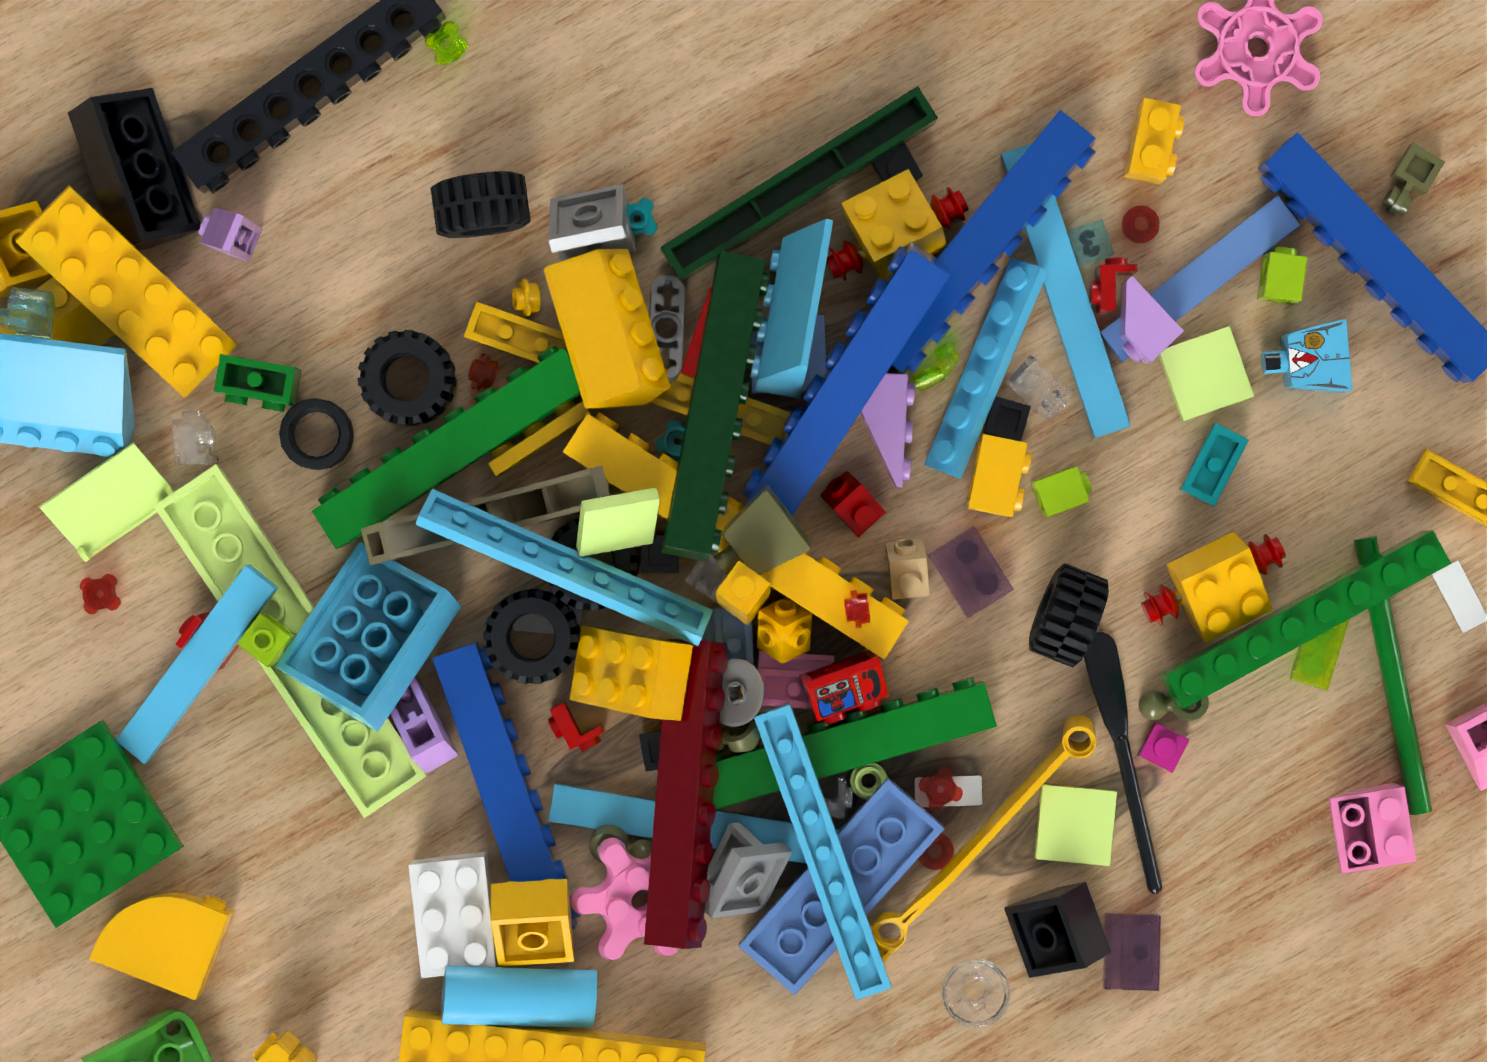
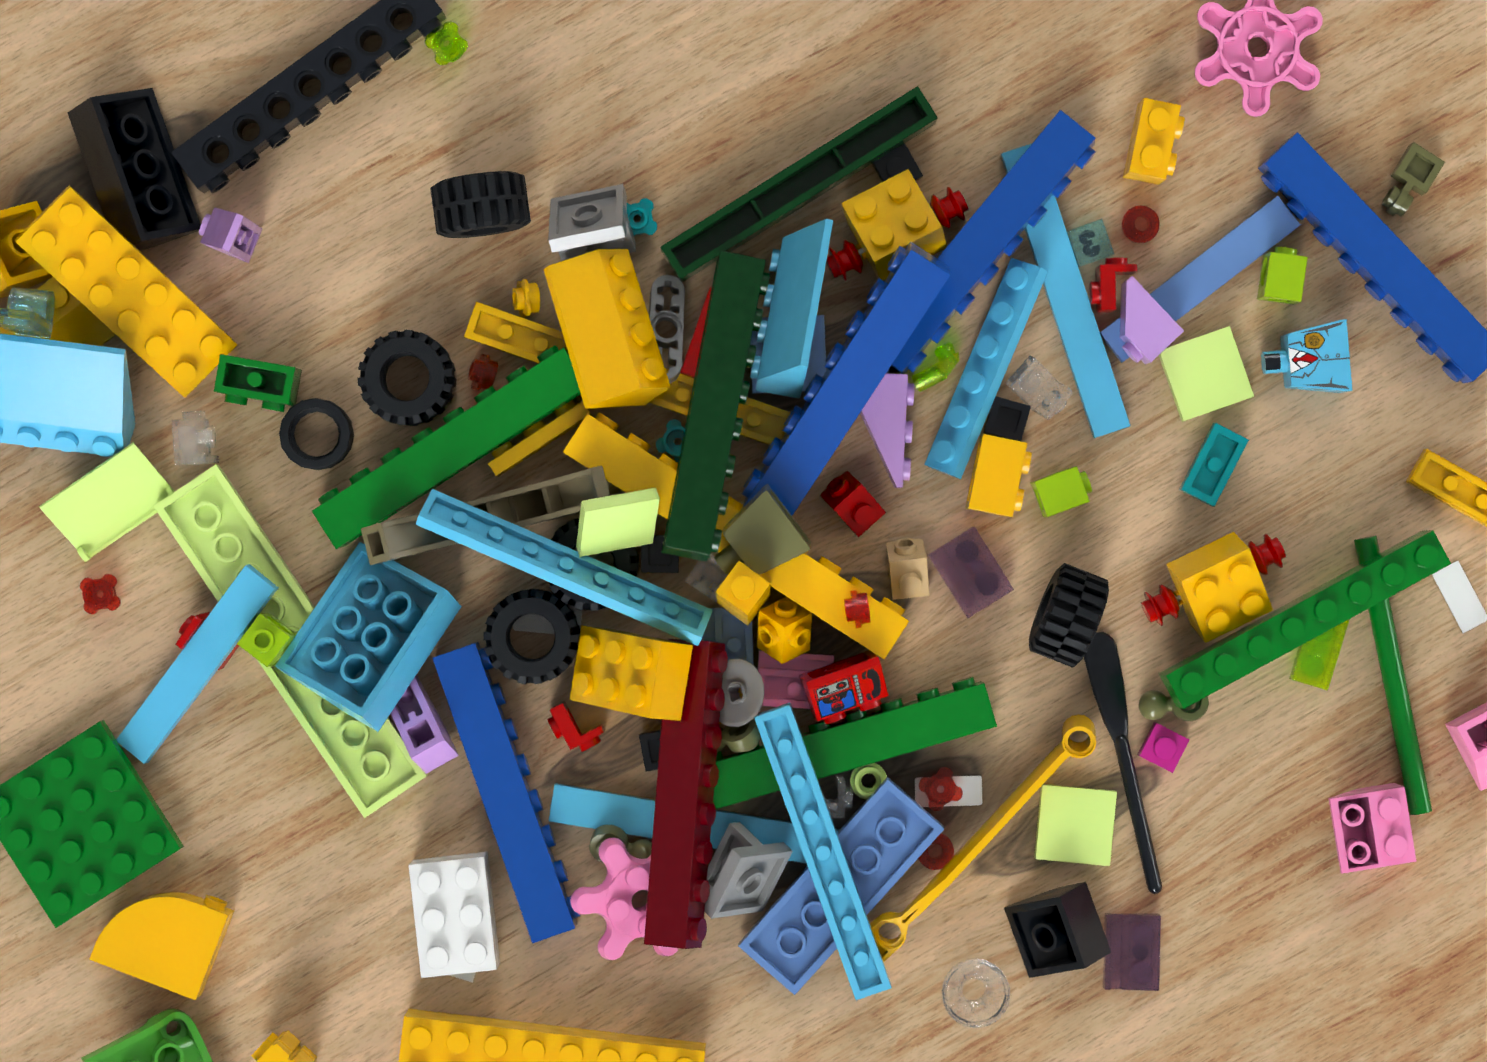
medium azure brick [441,966,597,1028] -> none
yellow slope [490,879,574,967] -> none

